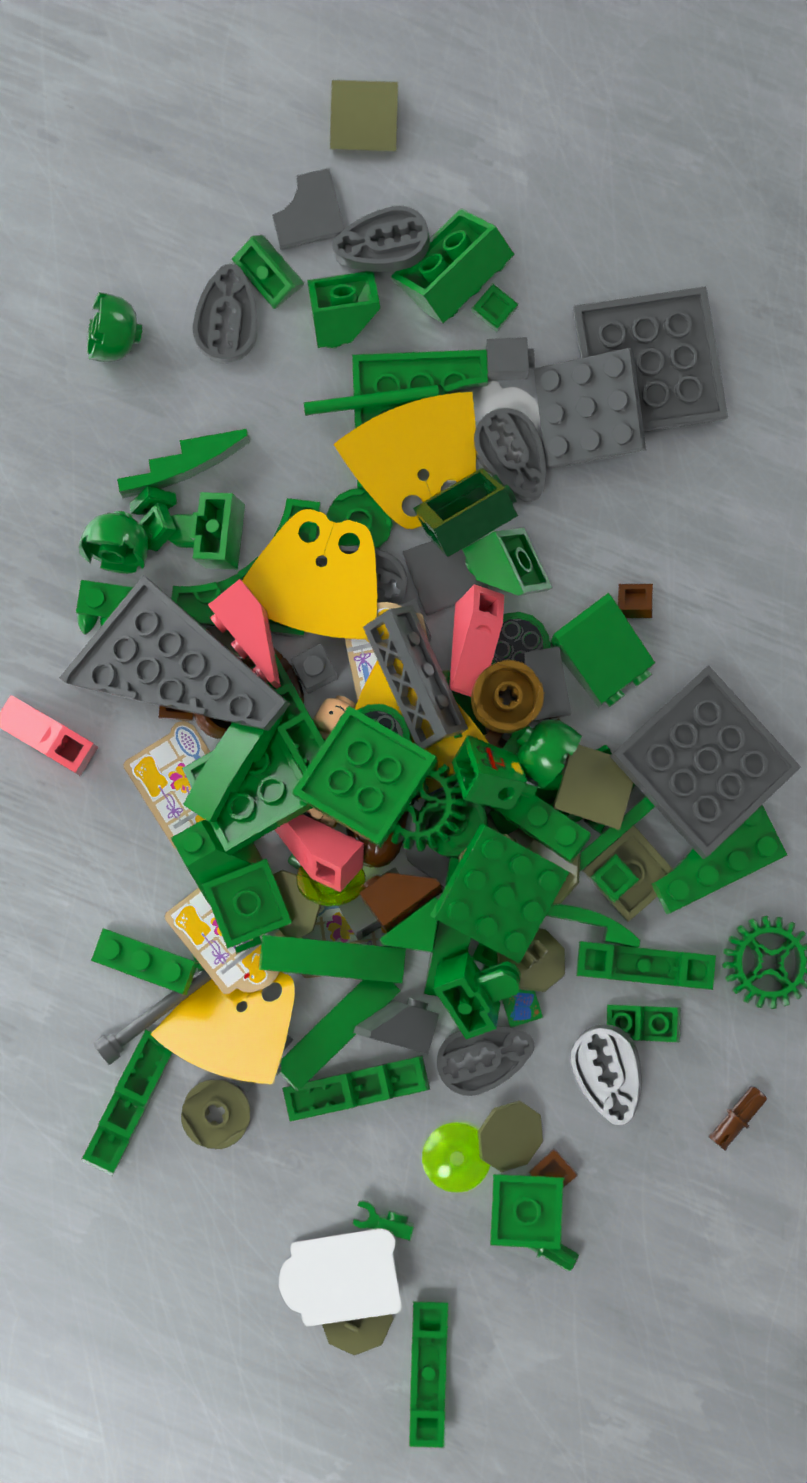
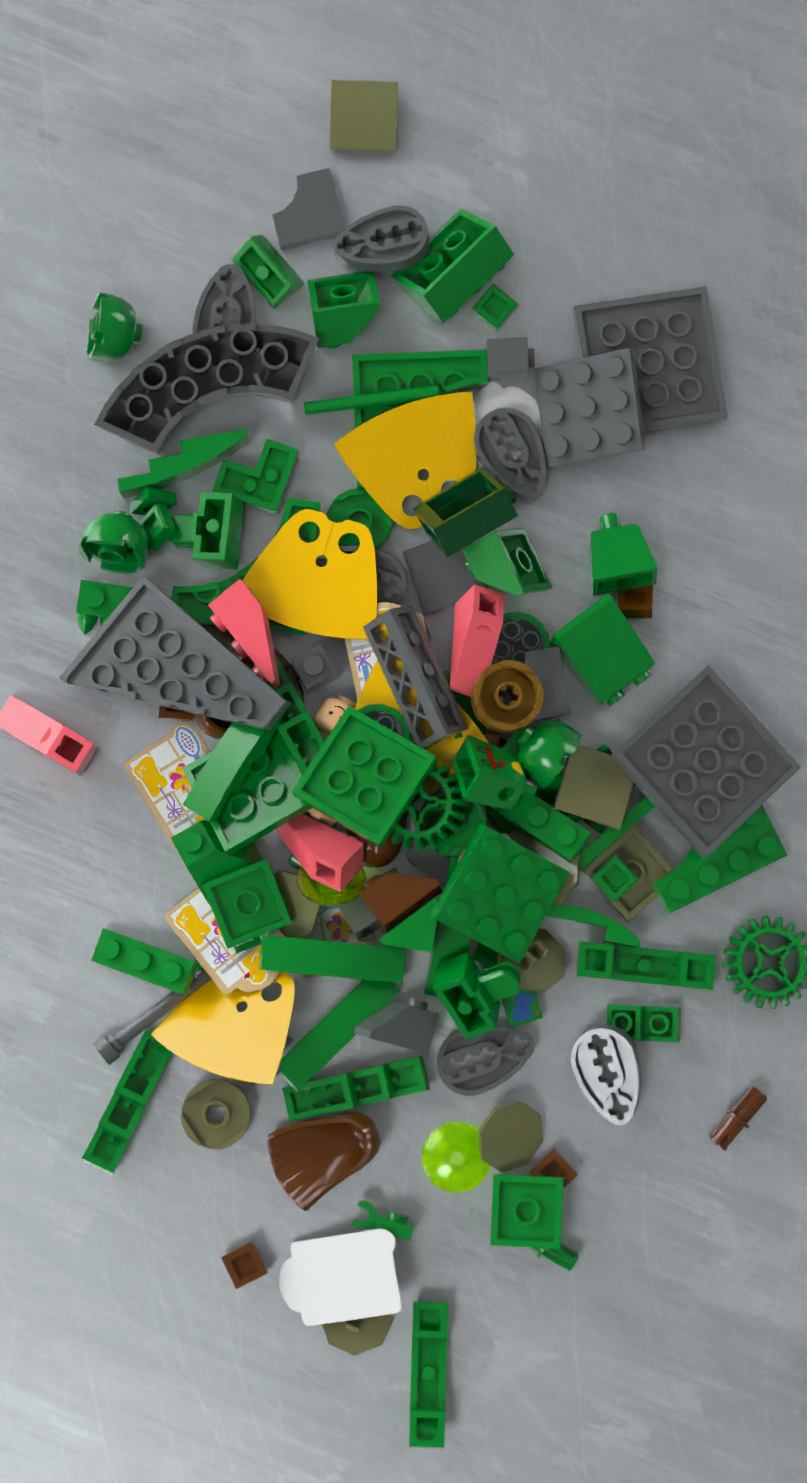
none -> dark grey brick [94,323,319,454]
none -> green plate [212,439,299,515]
none -> reddish brown plate [221,1241,268,1289]
none -> reddish brown hair [267,1112,381,1211]
none -> green torso [590,513,657,596]

